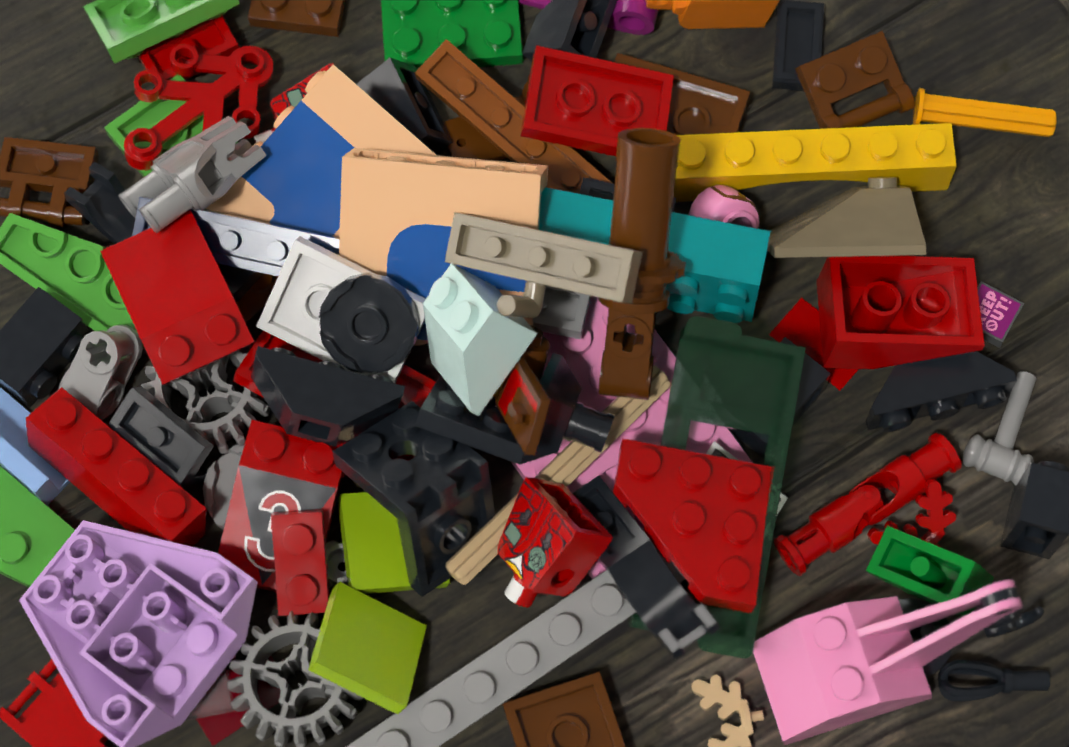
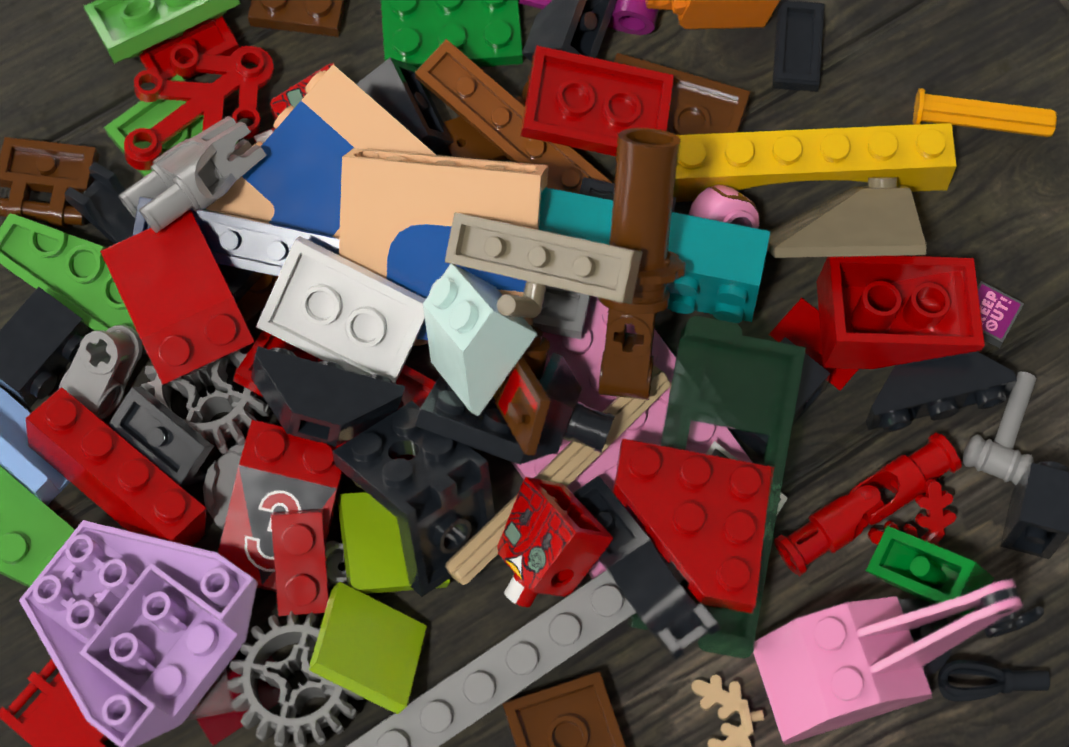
black tile [319,273,420,373] -> none
reddish brown plate [795,30,915,129] -> none

